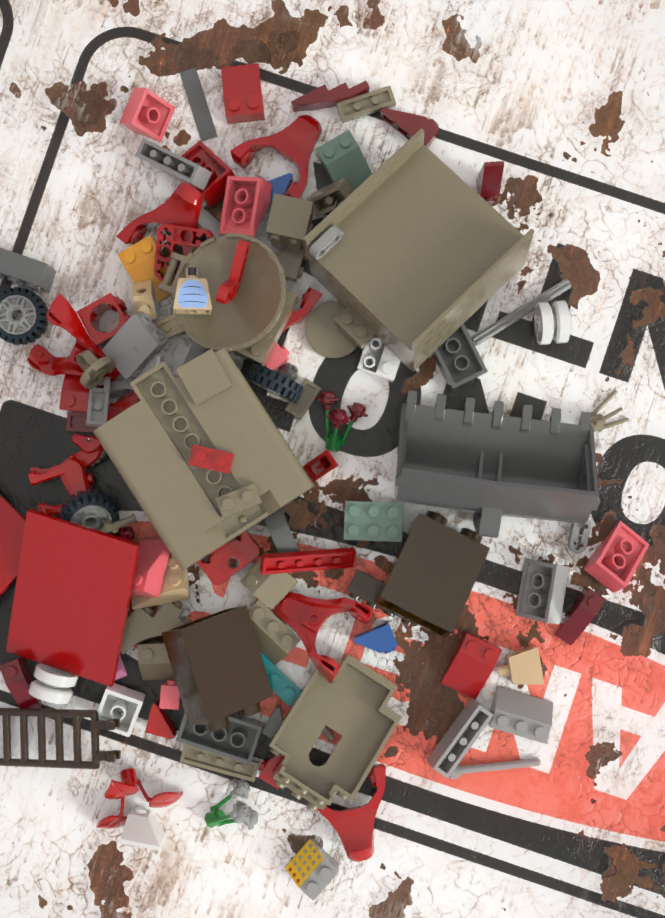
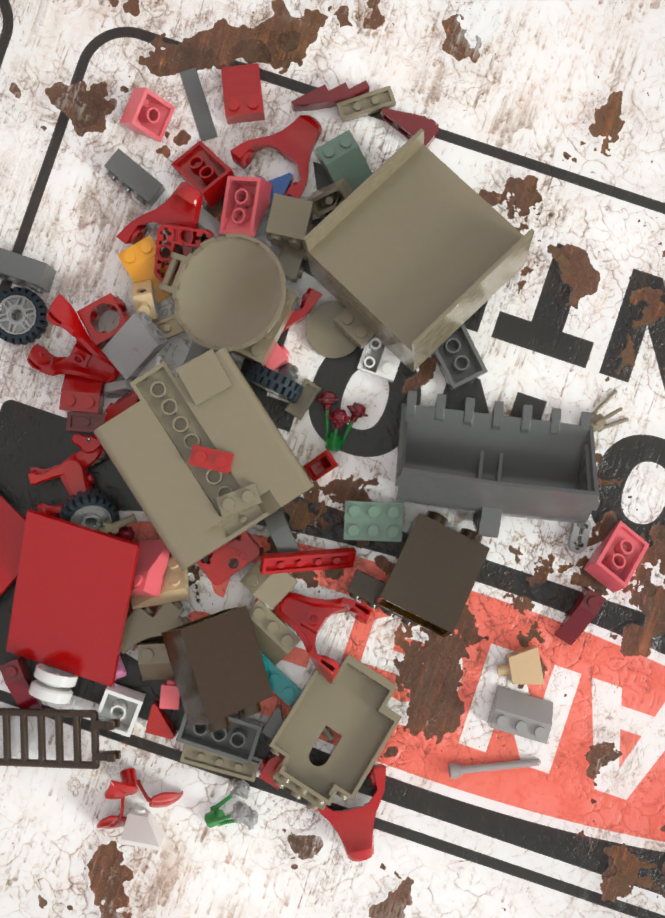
dark tan tile [76,350,116,389] -> none
light grey plate [86,376,111,427] -> none
light grey brick [135,138,212,190] -> none
torso [173,267,212,315] -> none
red beam [216,239,250,305] -> none
light grey slope [285,838,339,901] -> none
light grey beam [309,225,344,260] -> none
blue slope [353,622,398,654] -> none
light grey brick [427,698,494,779] -> none
red slope [440,631,502,700] -> none
light grey axle [471,279,571,346] -> none
dark red slope [476,161,504,204] -> none
light grey slope [515,559,570,624] -> none
white wheel [534,300,570,345] -> none
none -> dark grey brick [104,148,165,207]

